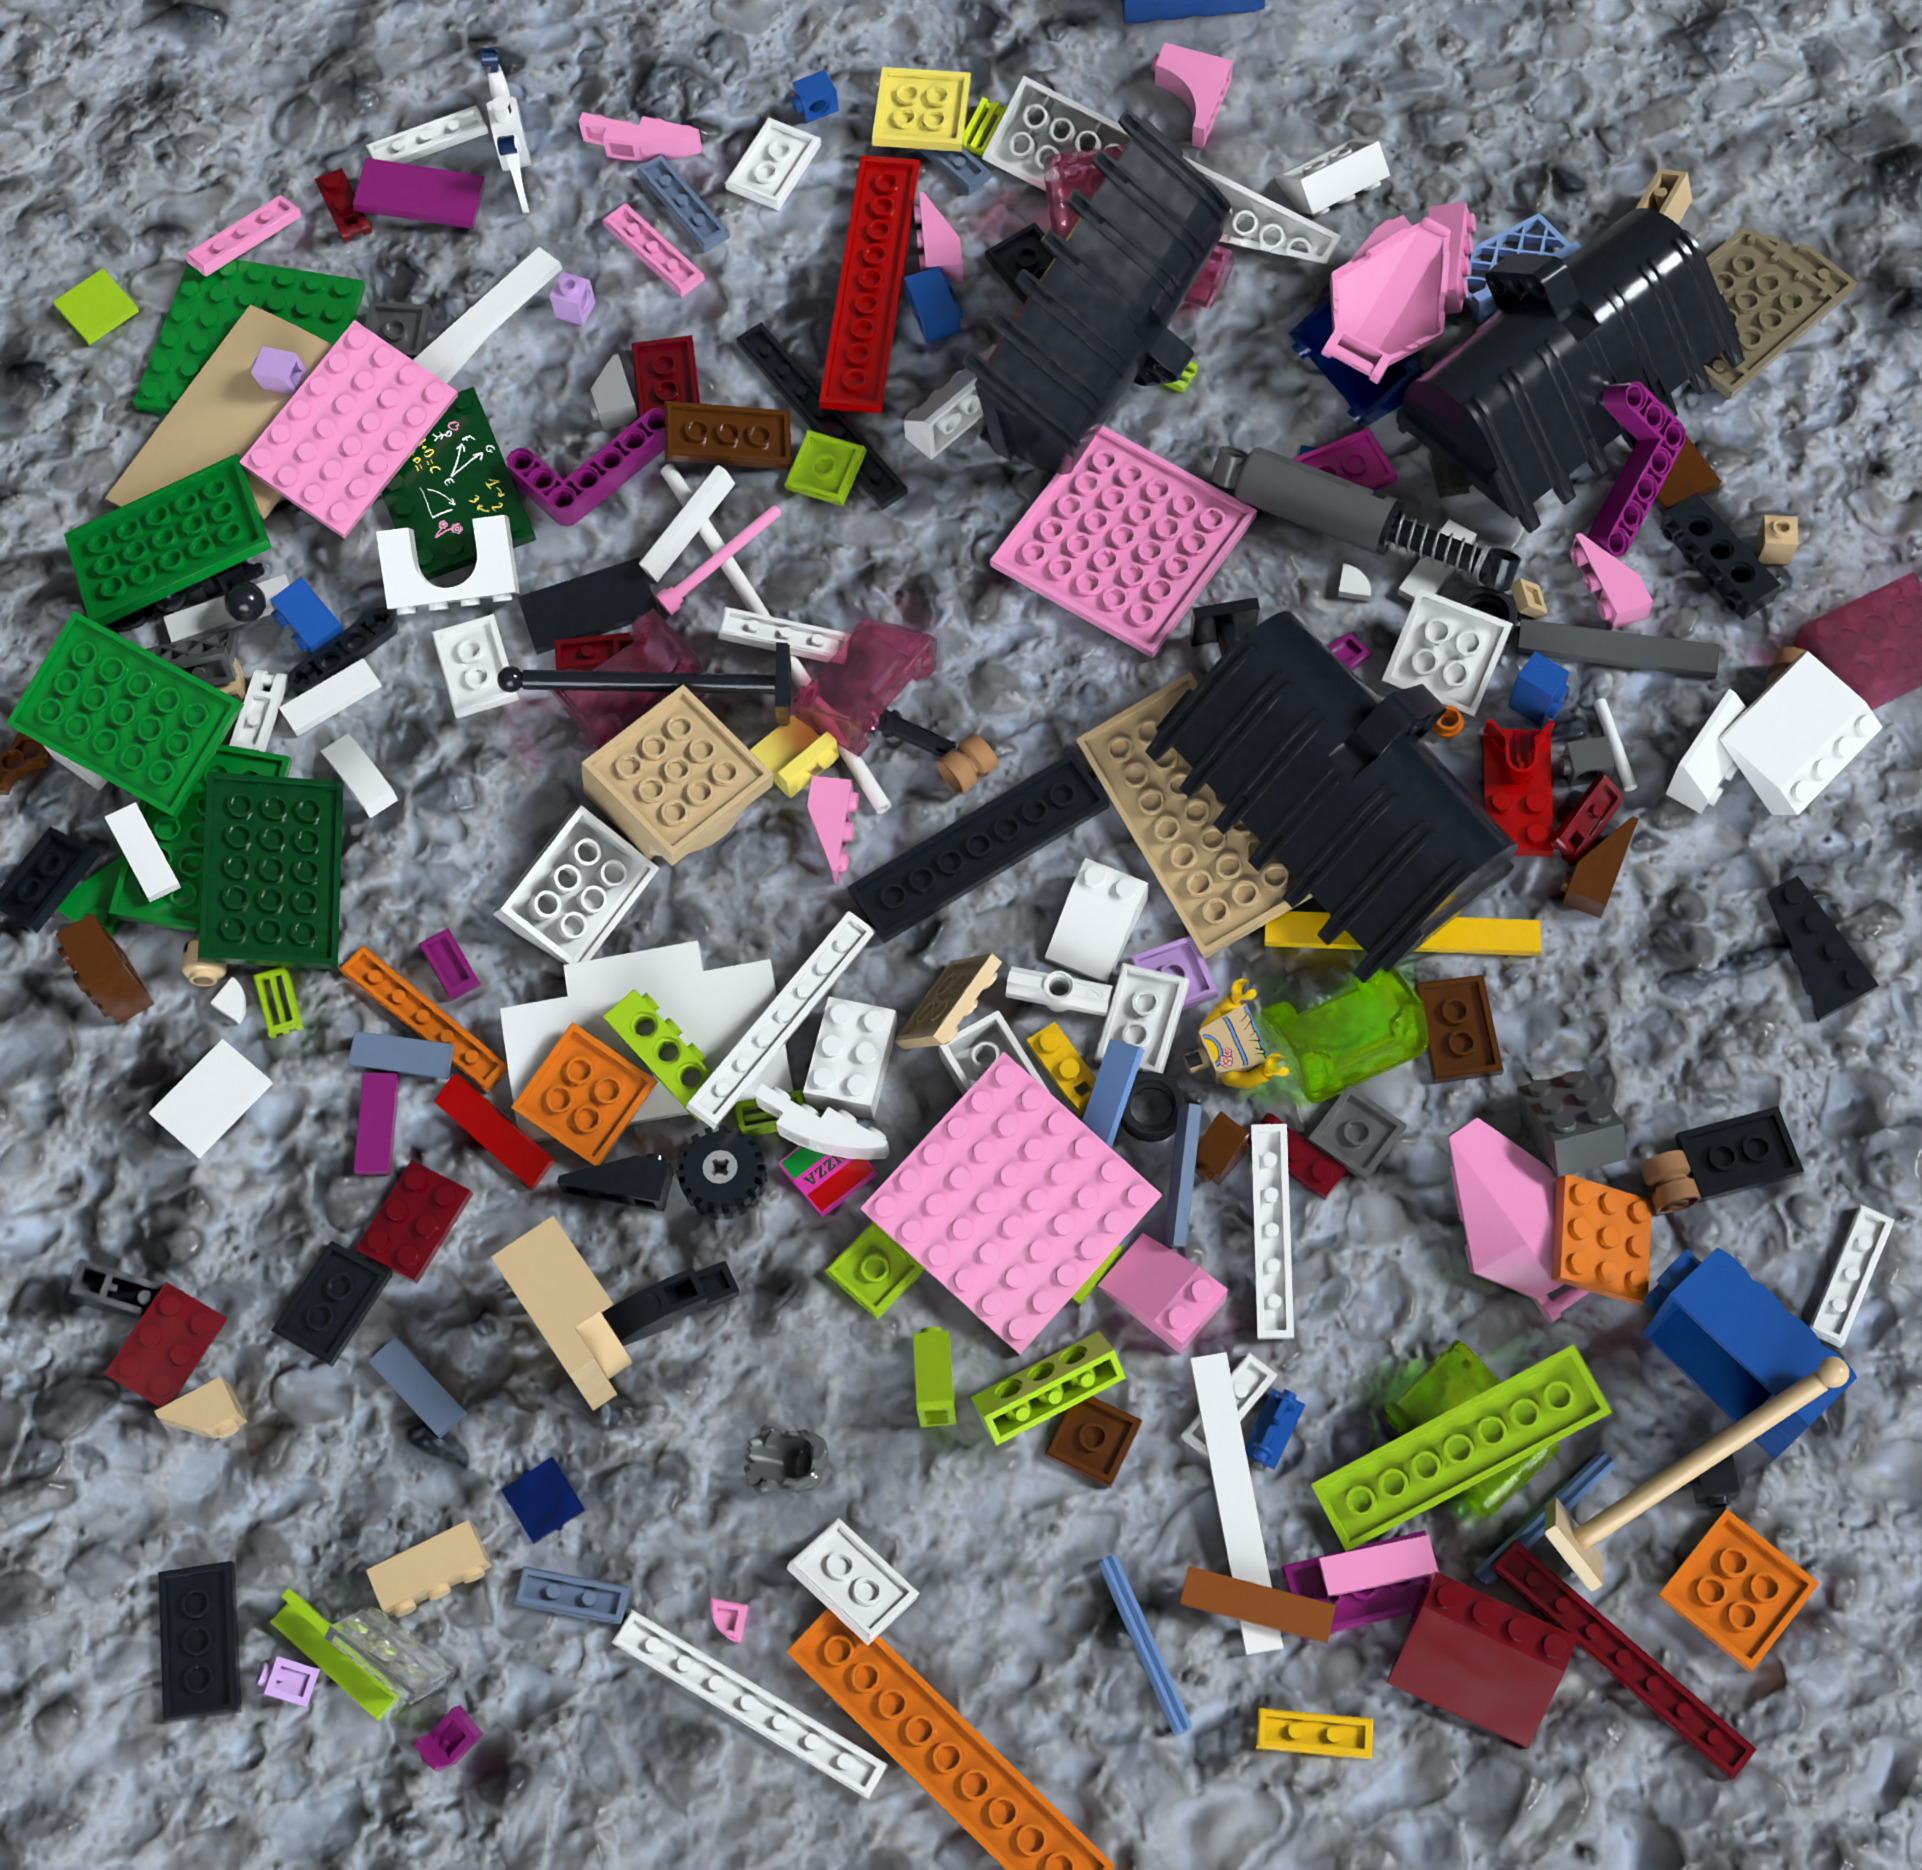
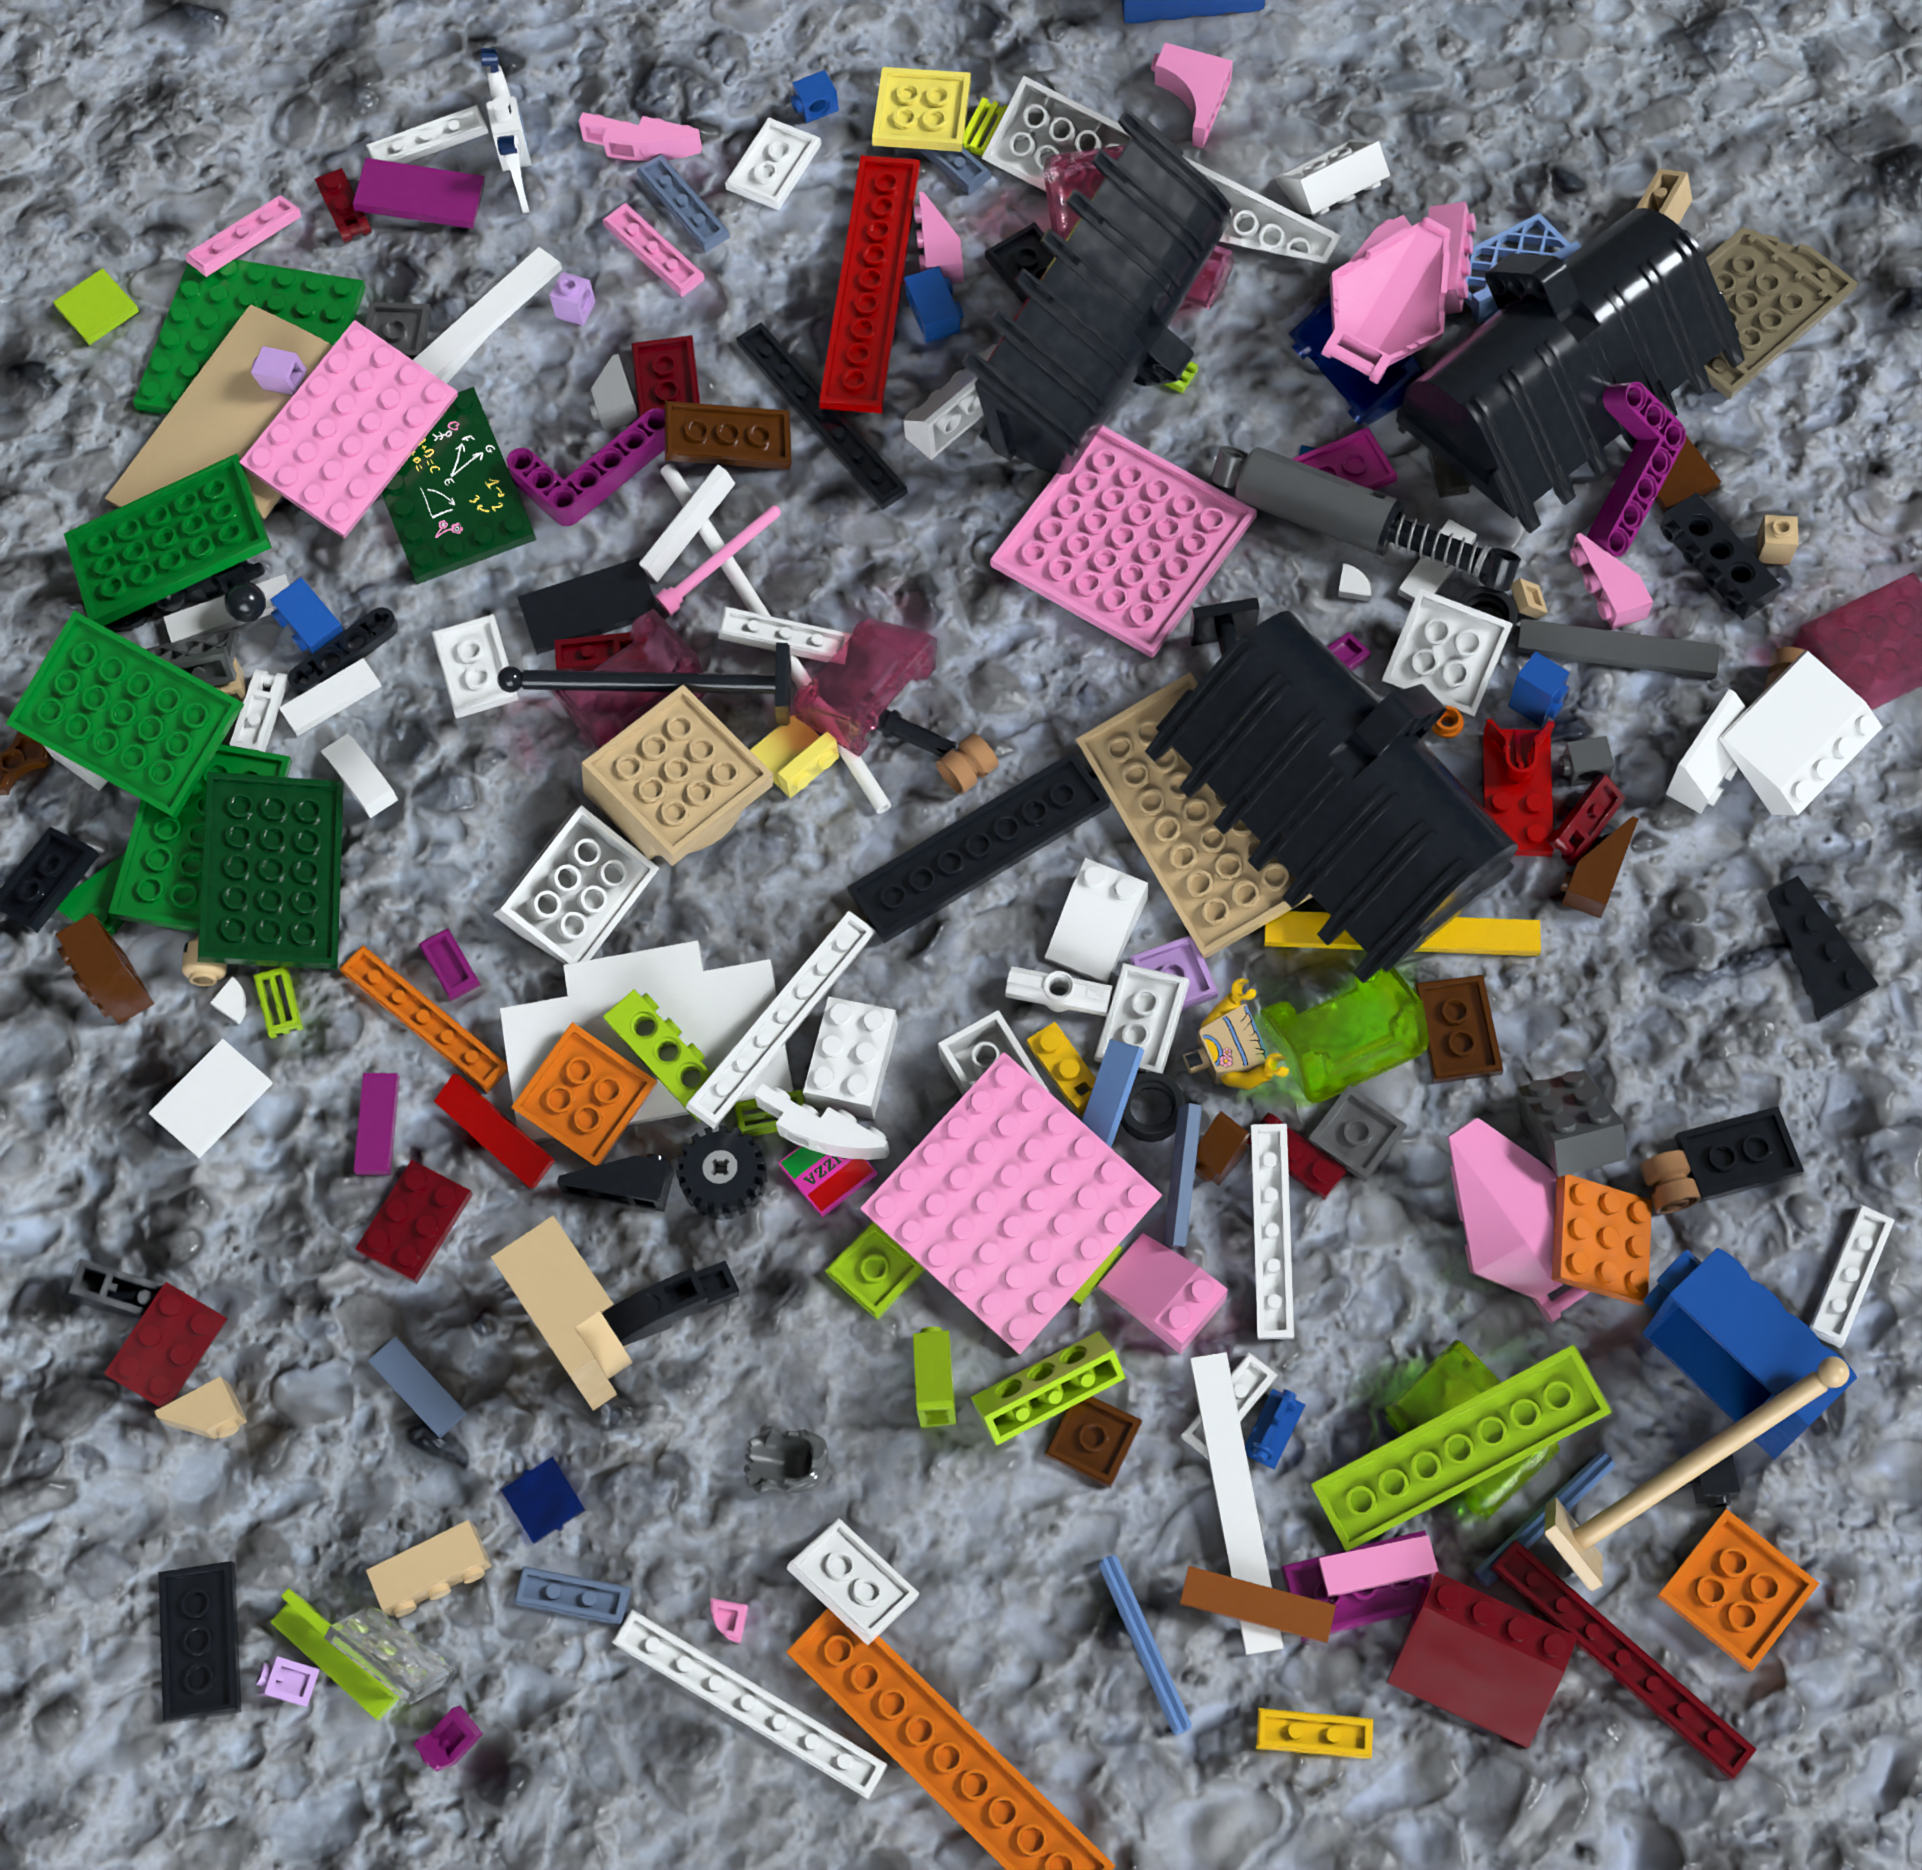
white tile [105,802,181,902] -> none
black tile [271,1240,392,1367] -> none
sand blue tile [348,1031,455,1080] -> none
white arch [376,515,520,615] -> none
lime tile [784,430,867,506] -> none
bright pink slope [807,776,859,884] -> none
tan plate [894,953,1002,1049] -> none
white bar [1593,698,1637,792] -> none

